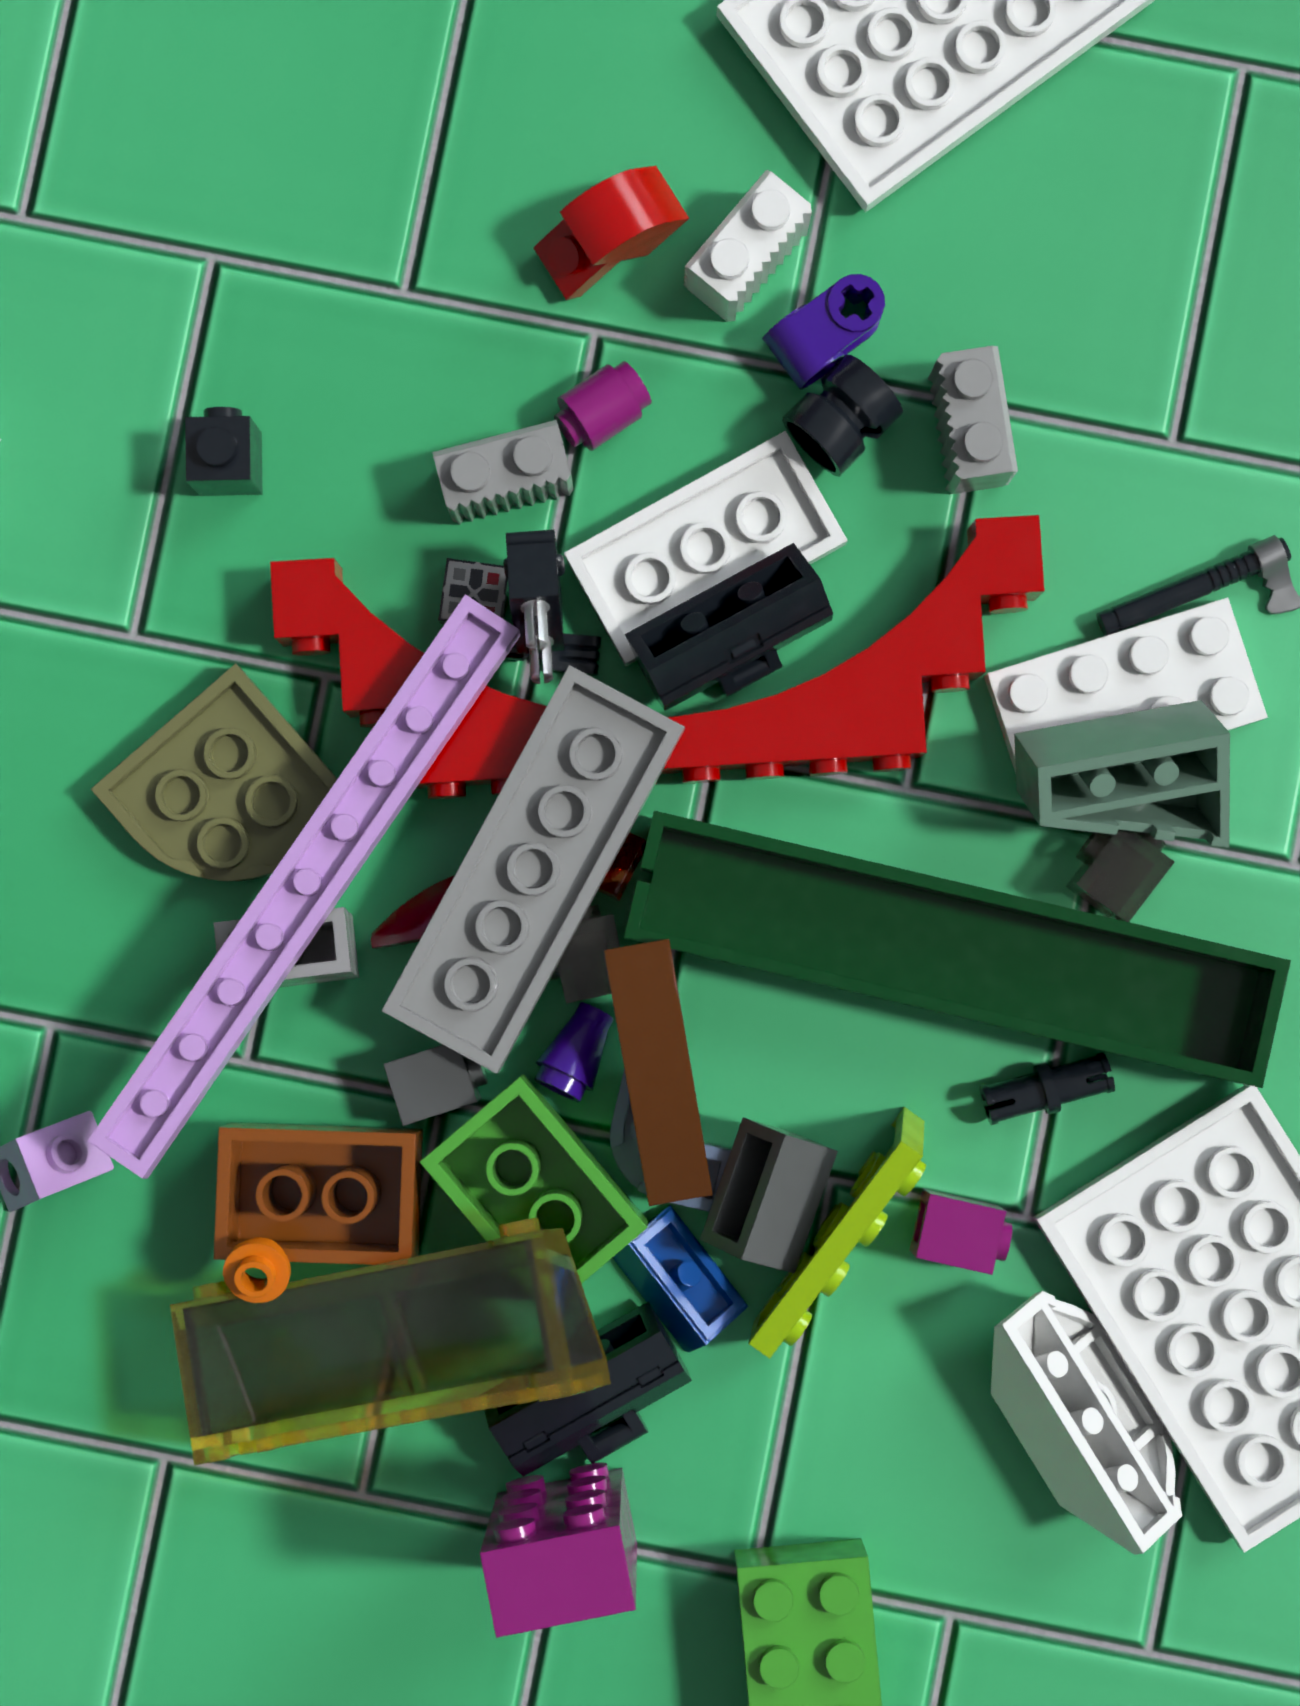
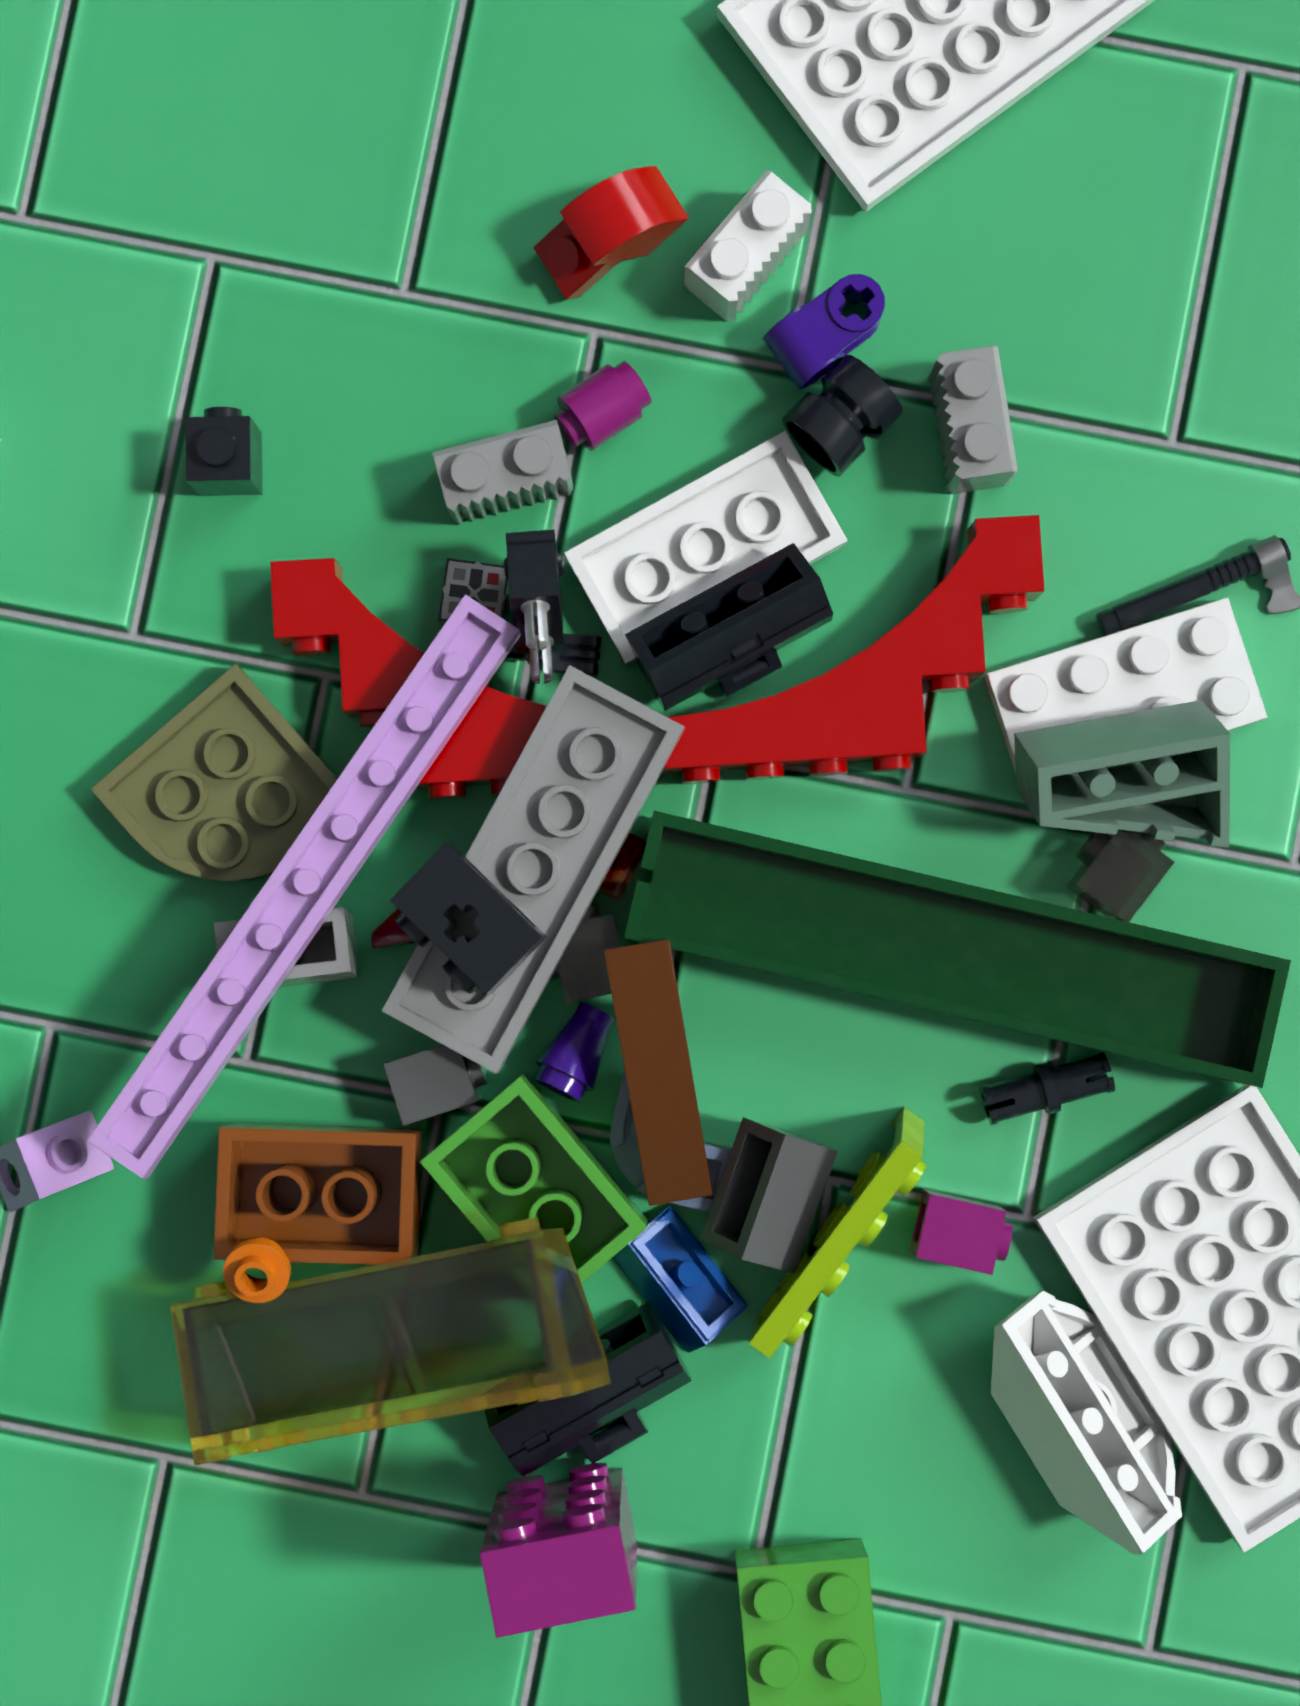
none -> black brick [390,842,547,994]

